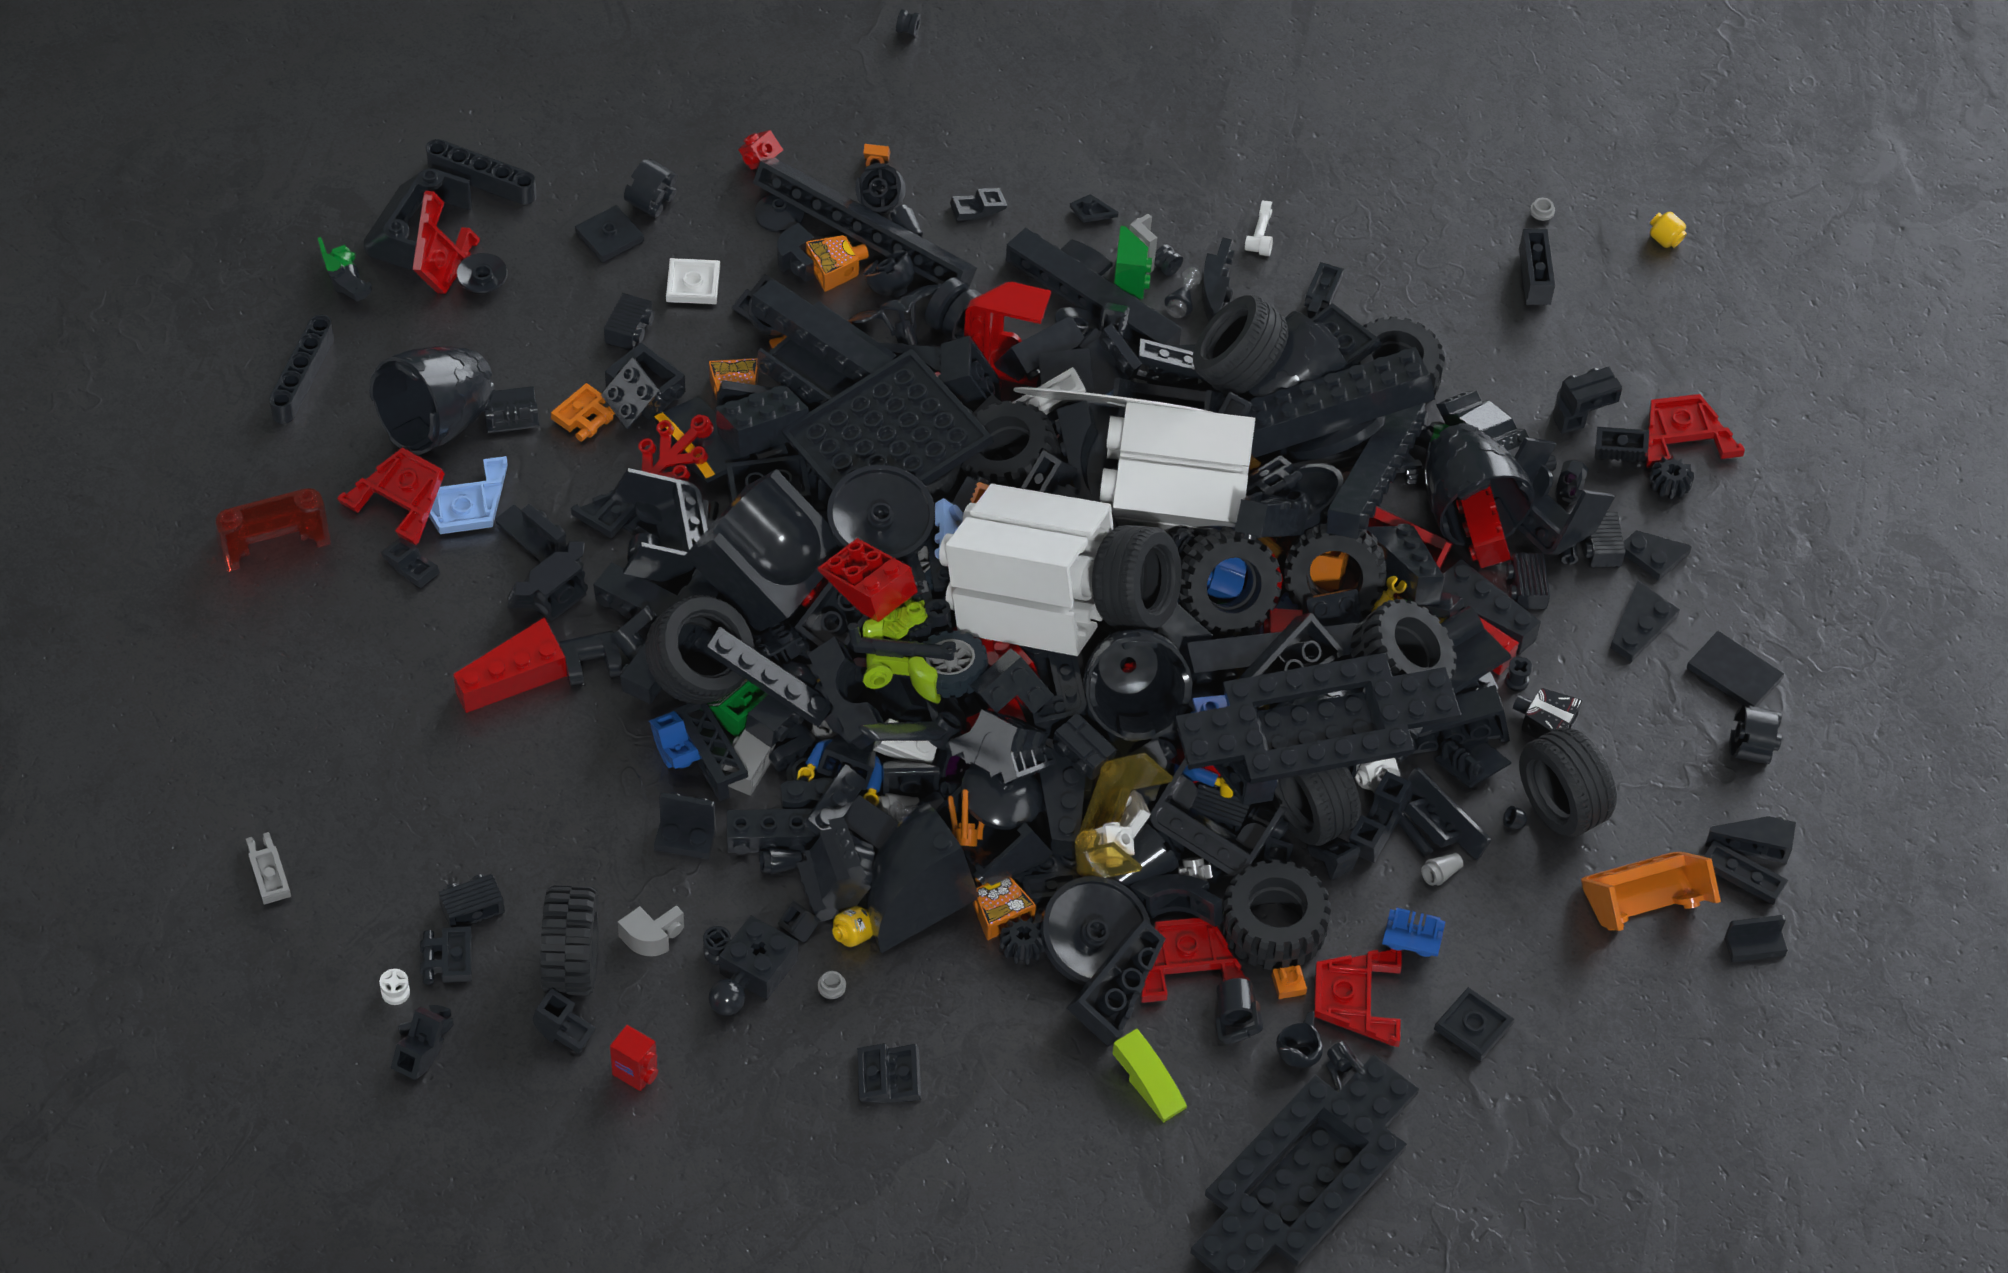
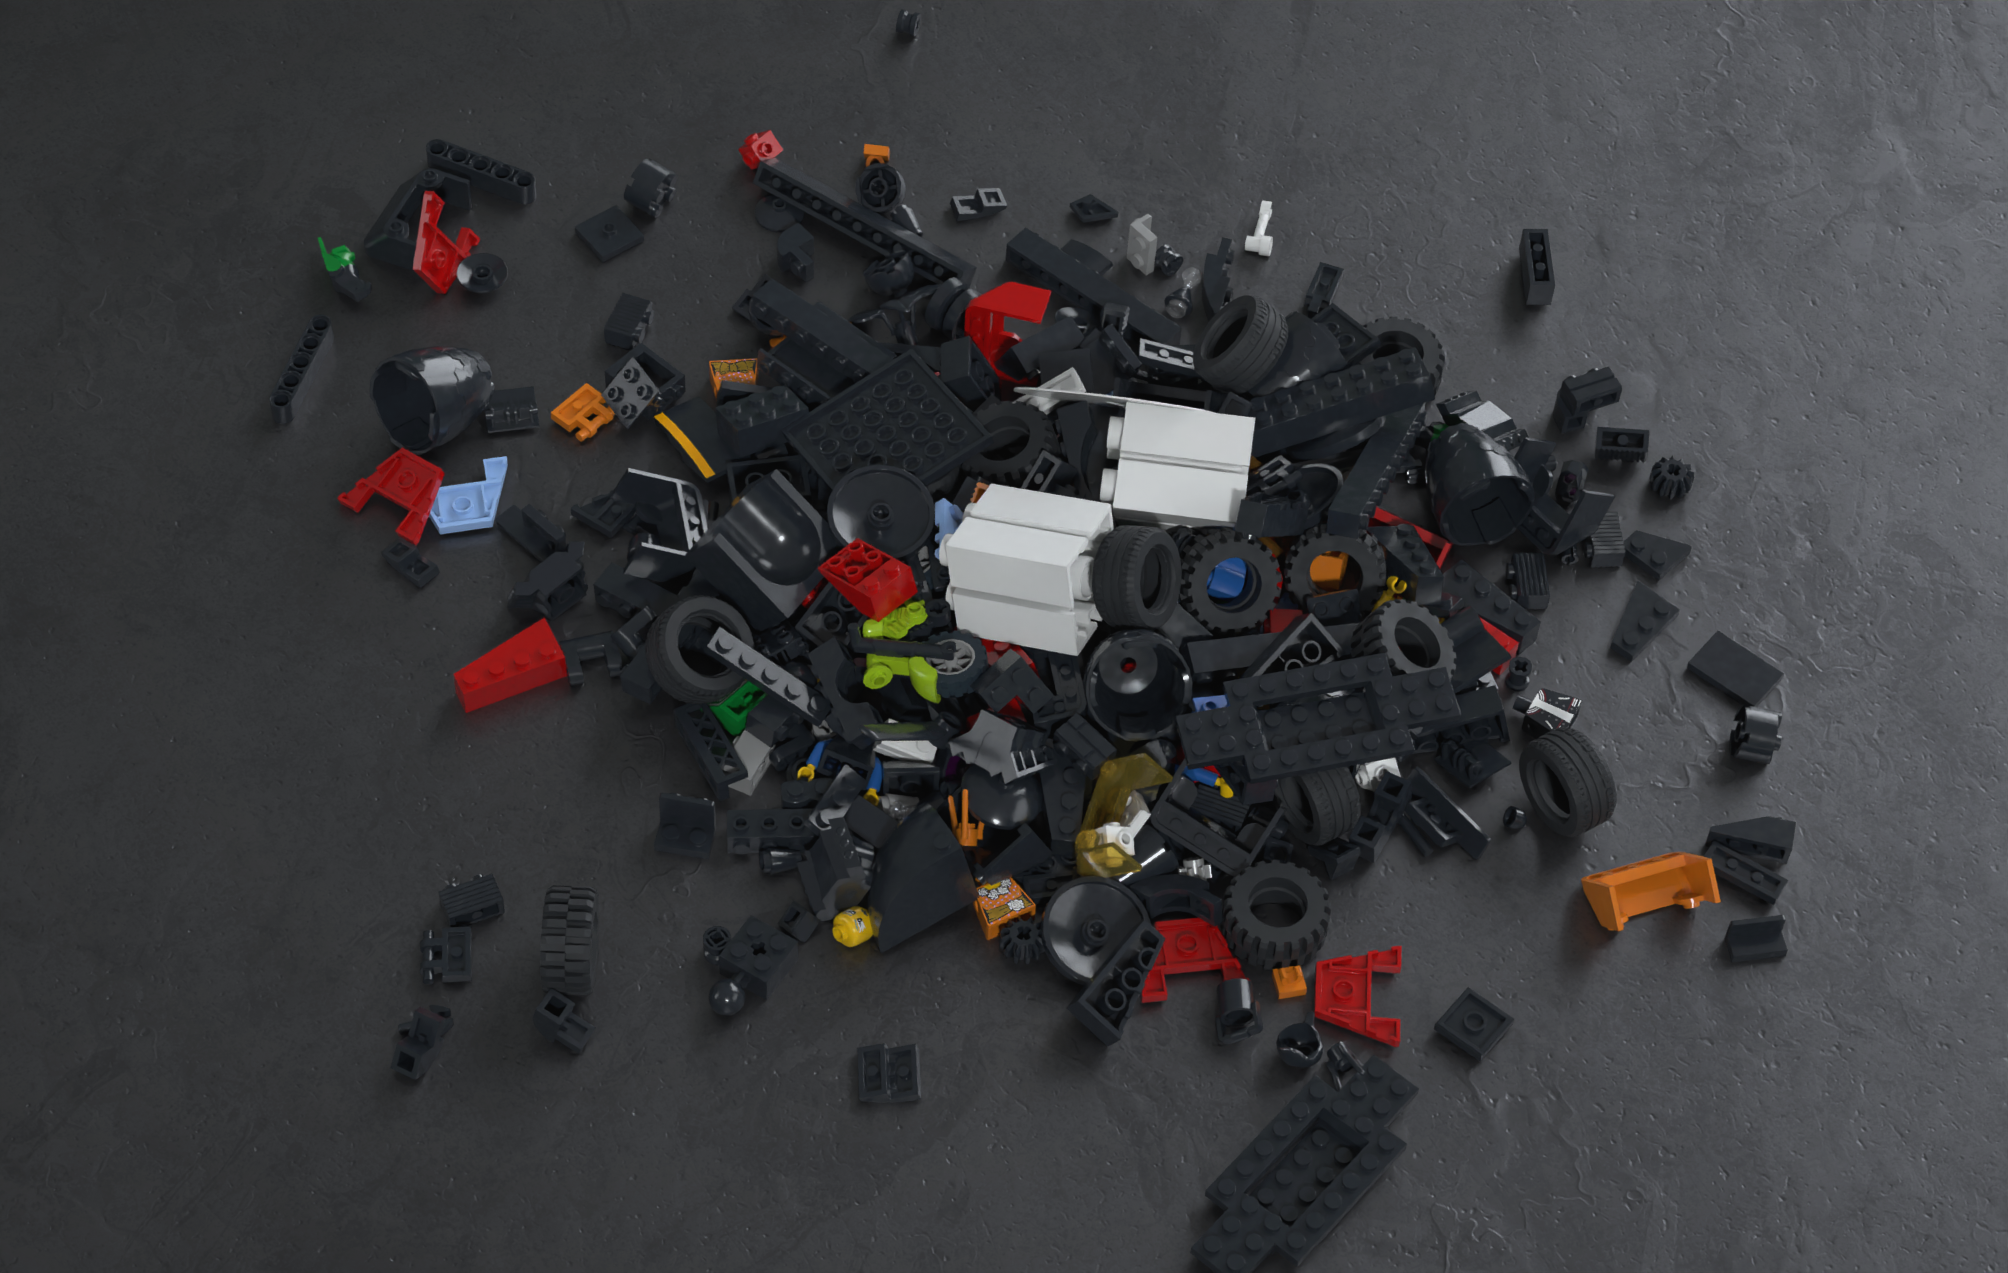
clear red windscreen [216,488,331,572] -> none
light grey hinge [246,832,291,904] -> none
white wheel [379,969,410,1005] -> none
red brick [610,1025,658,1092] -> none
light grey brick [618,905,684,956] -> none
red plant [638,415,714,481] -> none
blue brick [649,711,700,769] -> none
white plate [666,258,720,304] -> none
orange torso [806,235,869,292] -> none
light grey plate [818,971,846,999] -> none
lime slope [1113,1029,1187,1123] -> none
green slope [1115,226,1152,299] -> none
blue hinge [1382,907,1446,957] -> none
light grey cone [1421,853,1463,886] -> none
red wedge [1456,486,1511,568] -> none
light grey plate [1530,198,1555,221] -> none
red wing [1646,394,1745,468] -> none
yellow head [1650,212,1687,248] -> none

